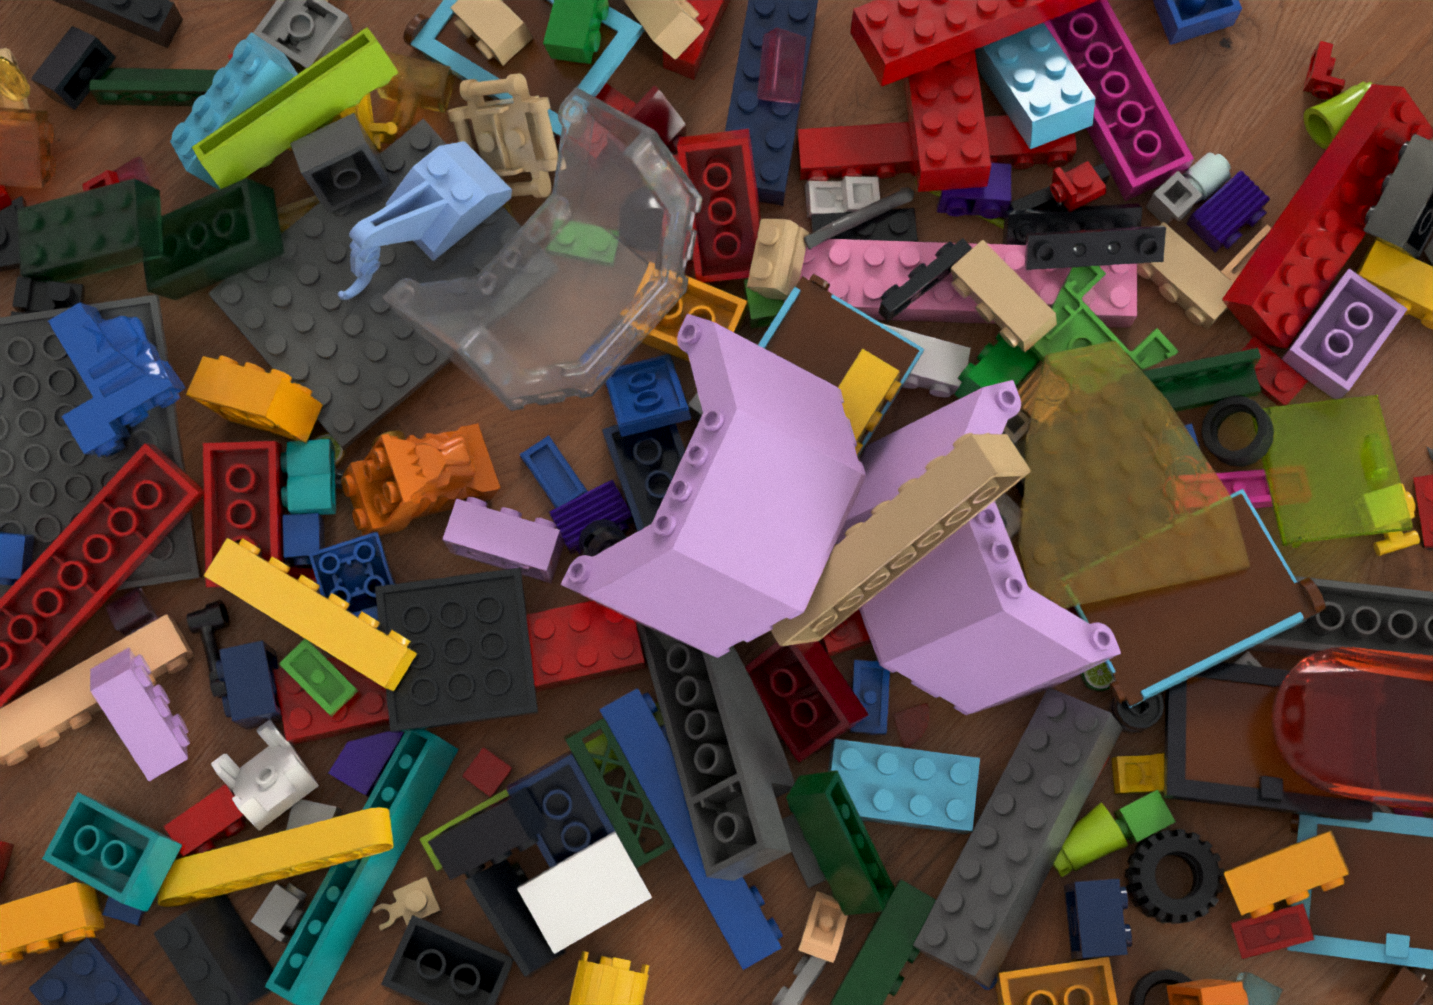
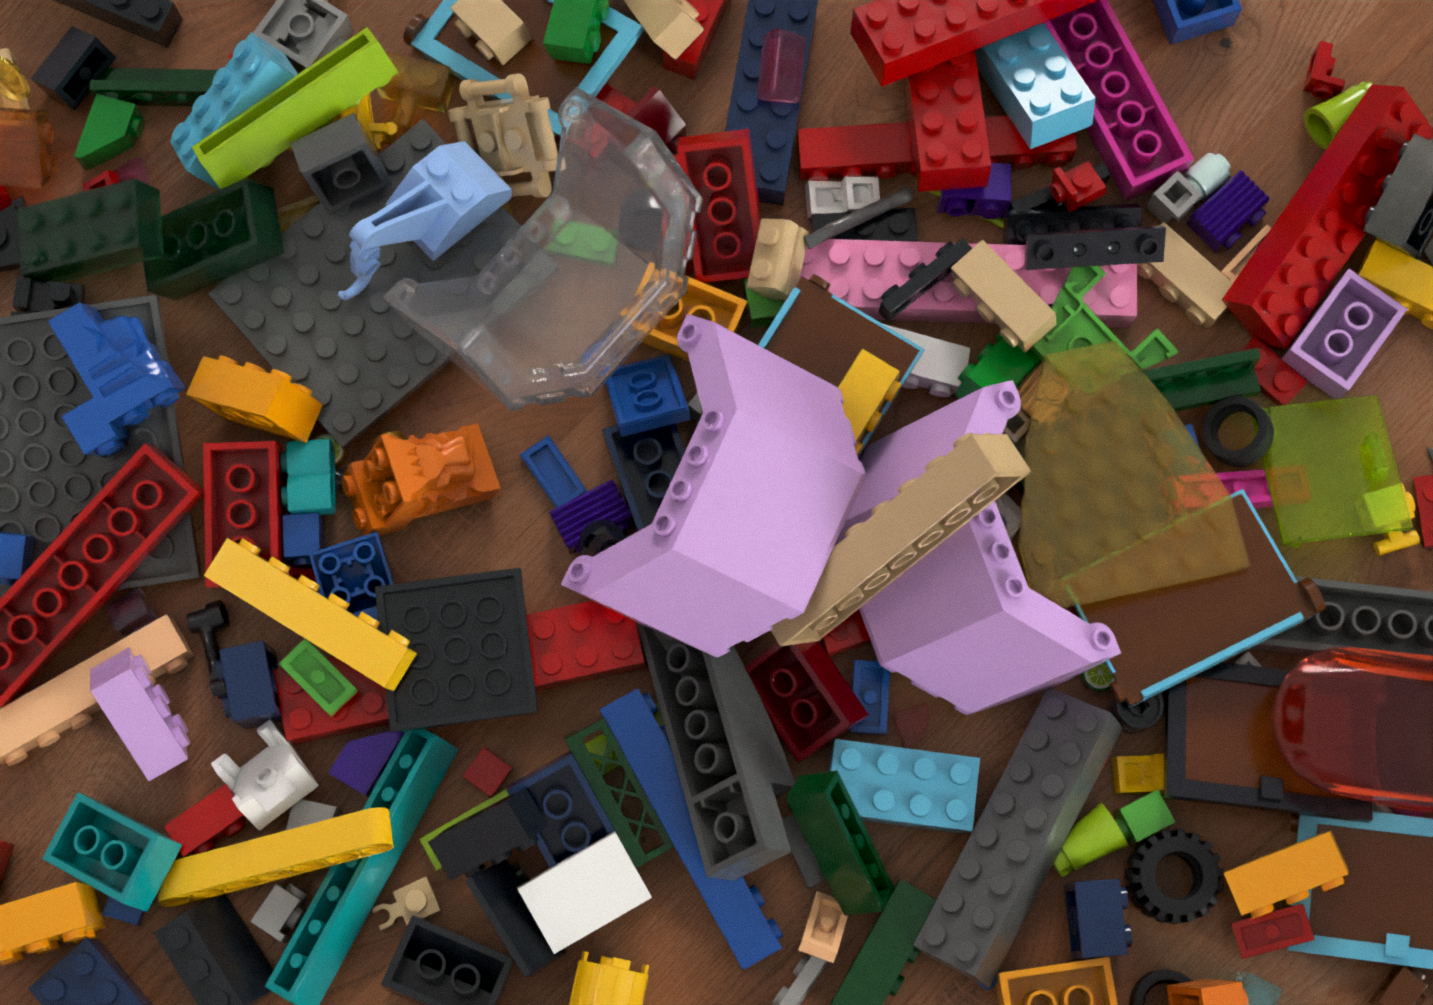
lavender brick [443,497,564,583] -> none
none -> green slope [74,93,145,170]

